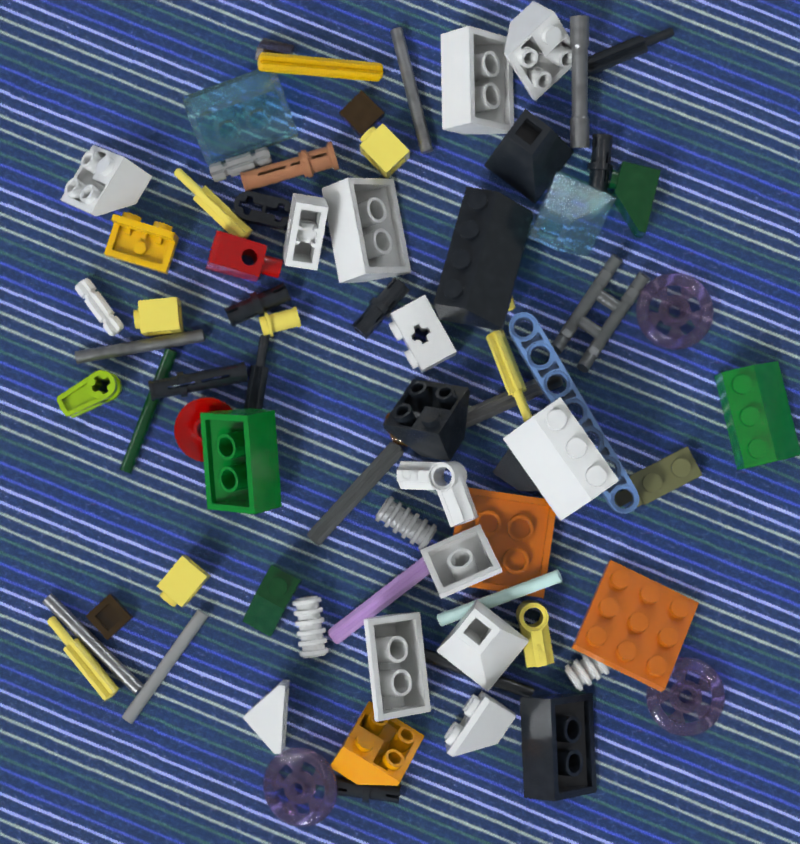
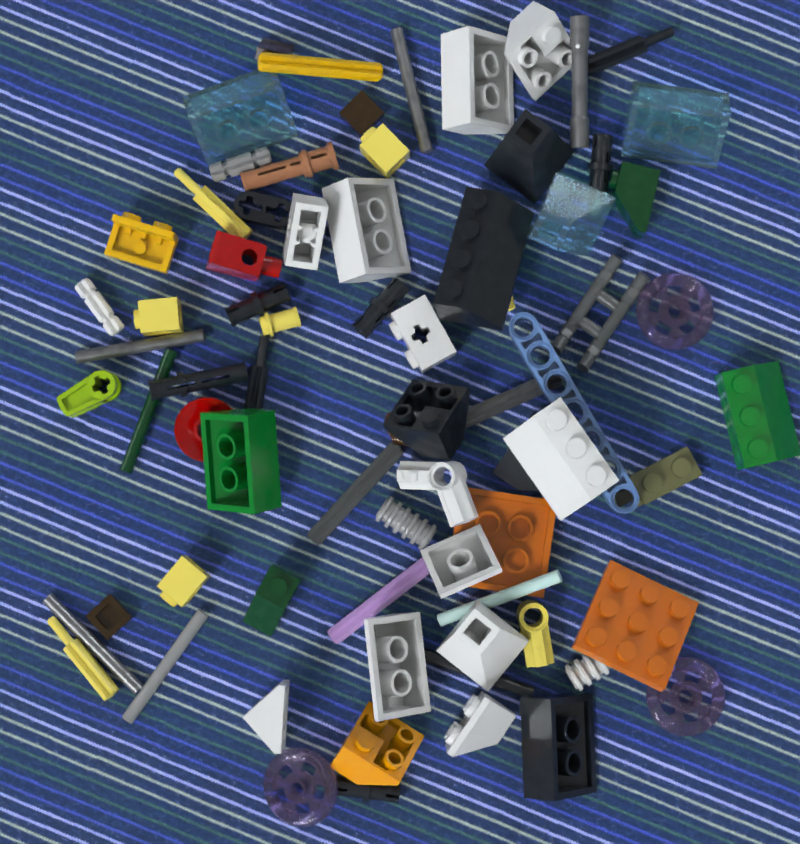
white slope [60,145,152,216] -> none
white piece [292,596,329,658] -> none
light yellow axle [486,330,532,422] -> none
none -> clear light blue slope [621,81,731,169]

